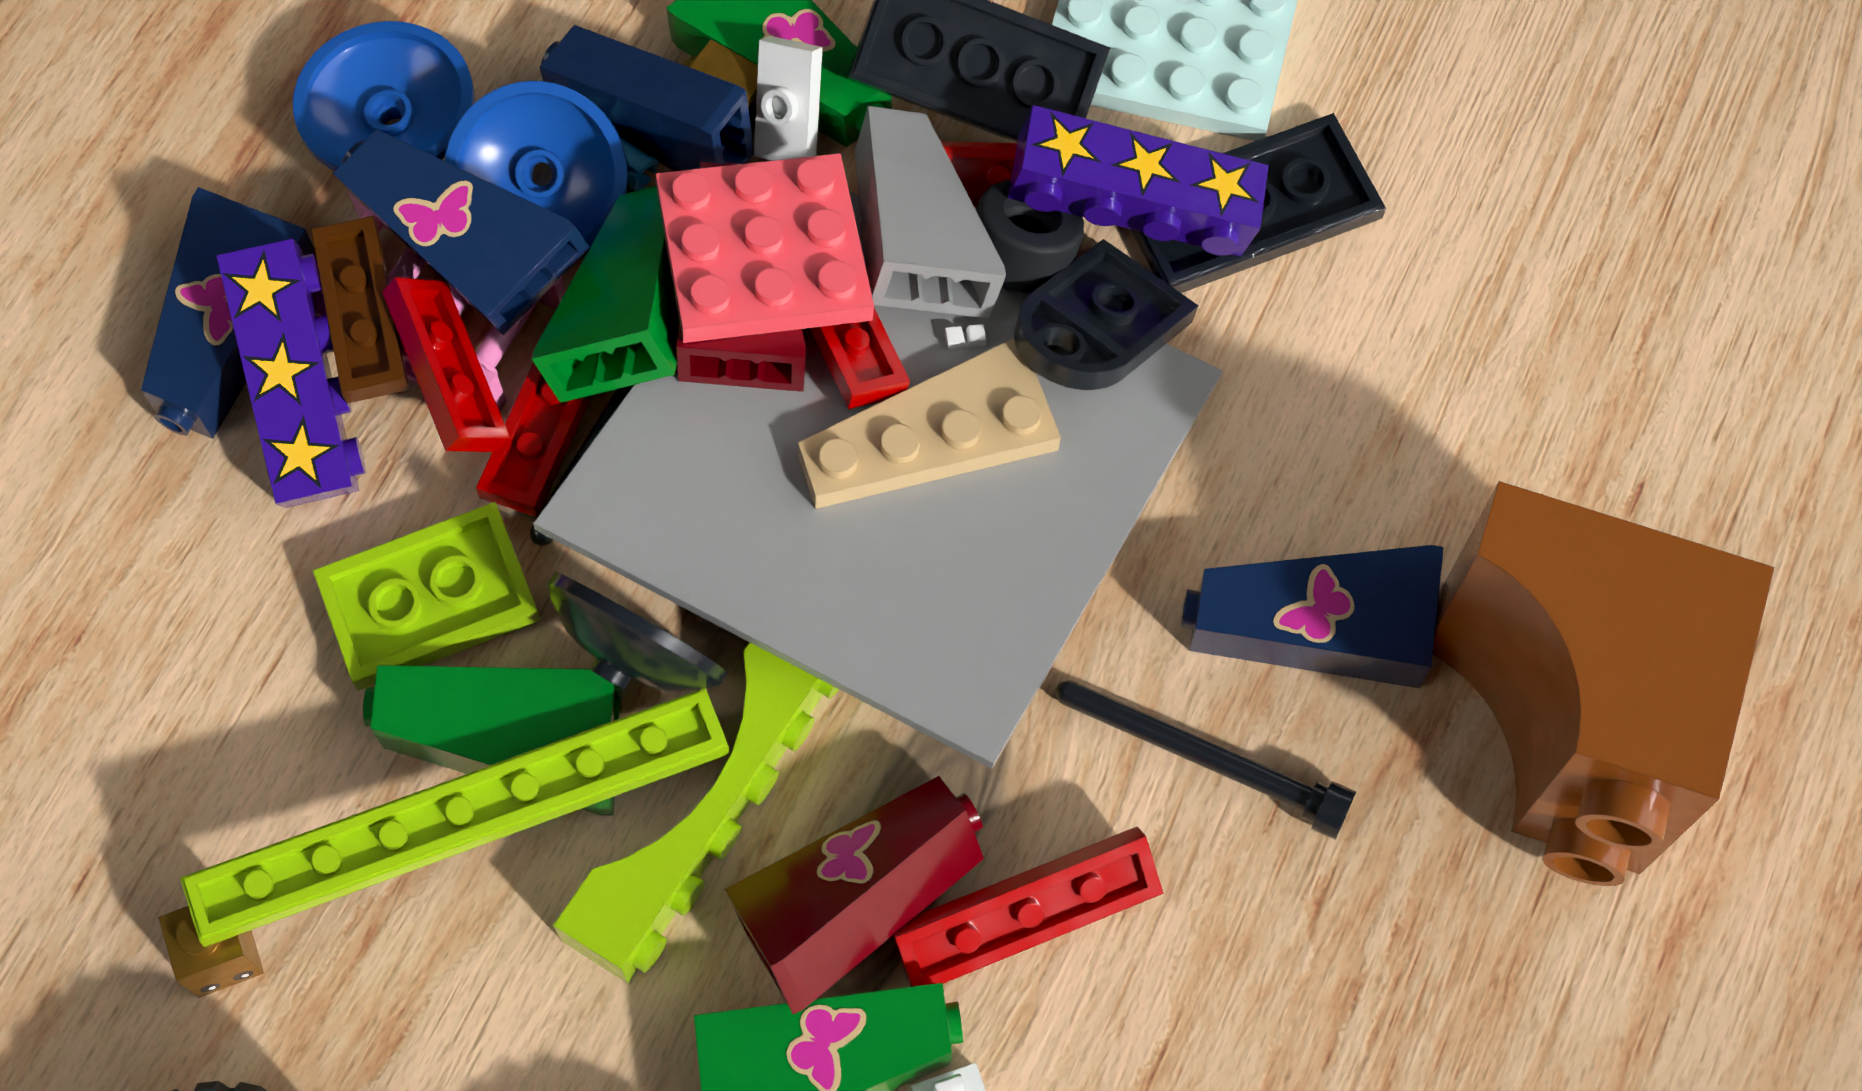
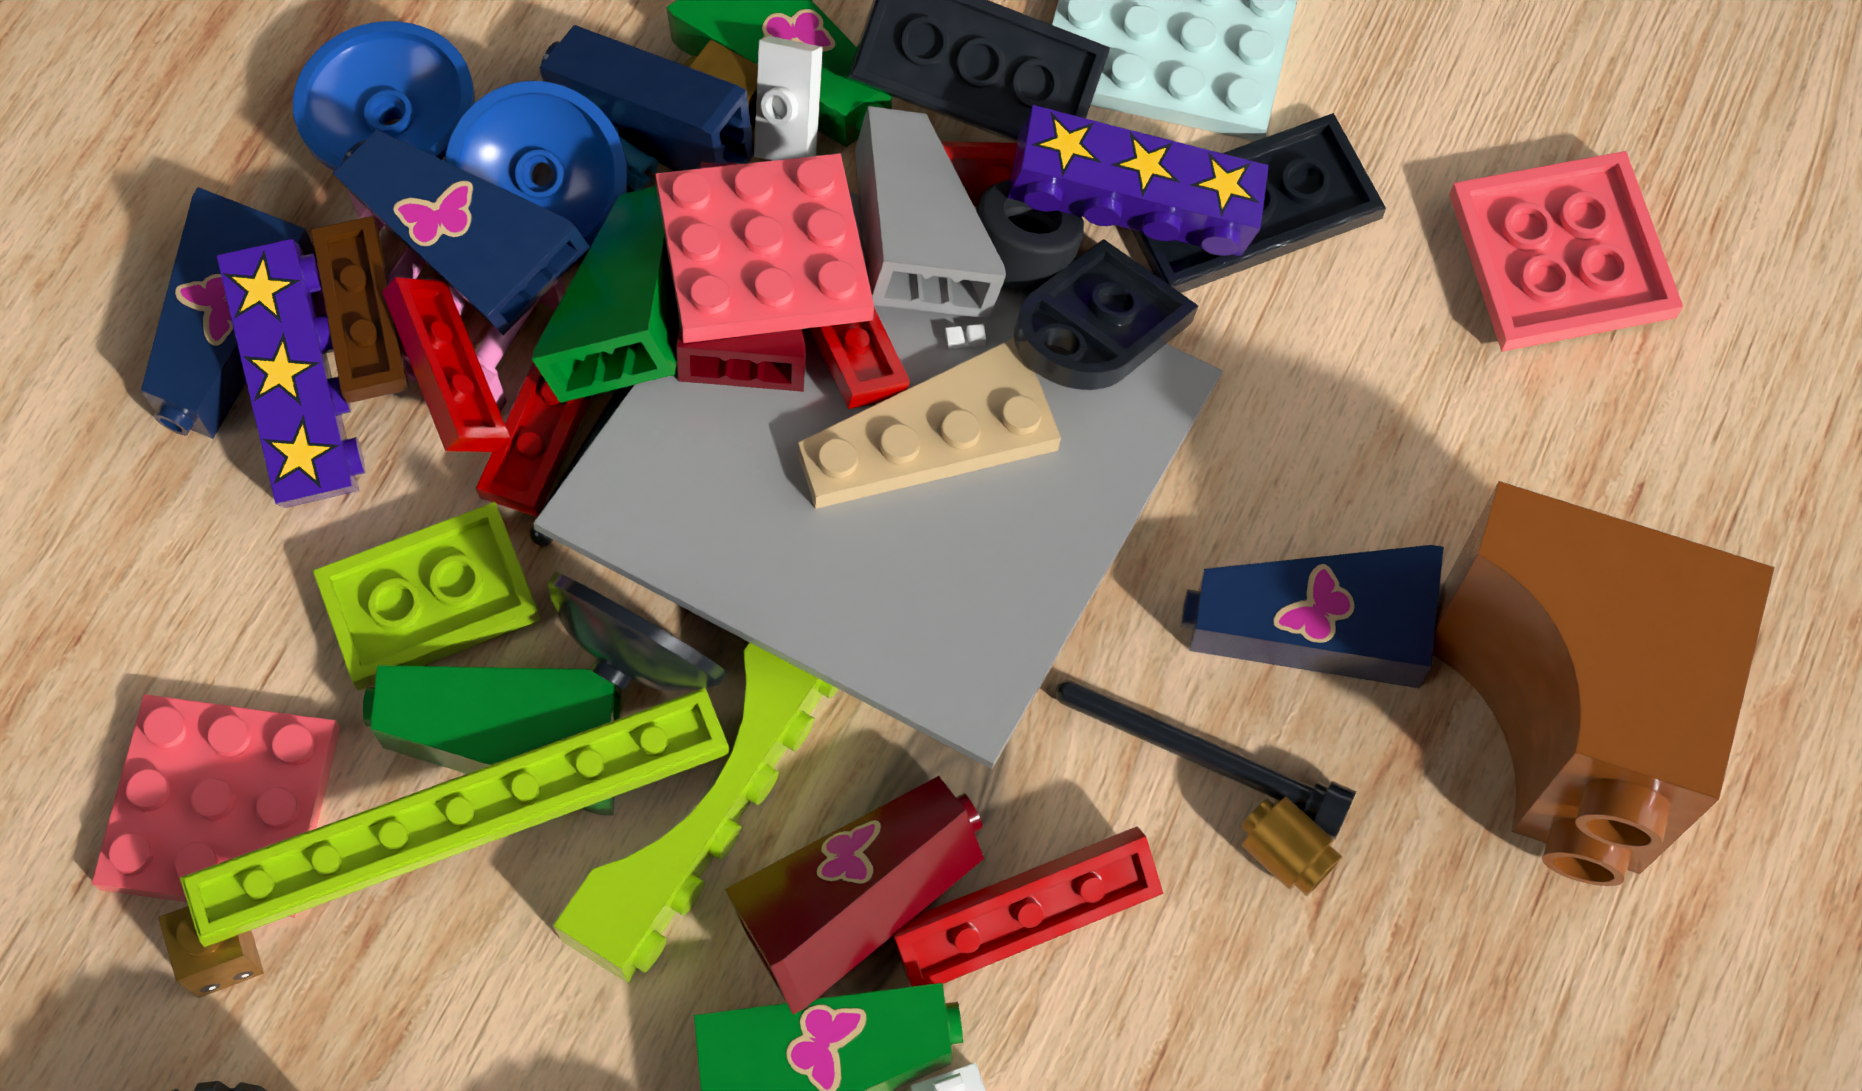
none -> coral plate [91,694,341,918]
none -> pearl gold brick [1241,797,1343,896]
none -> coral plate [1449,151,1683,352]

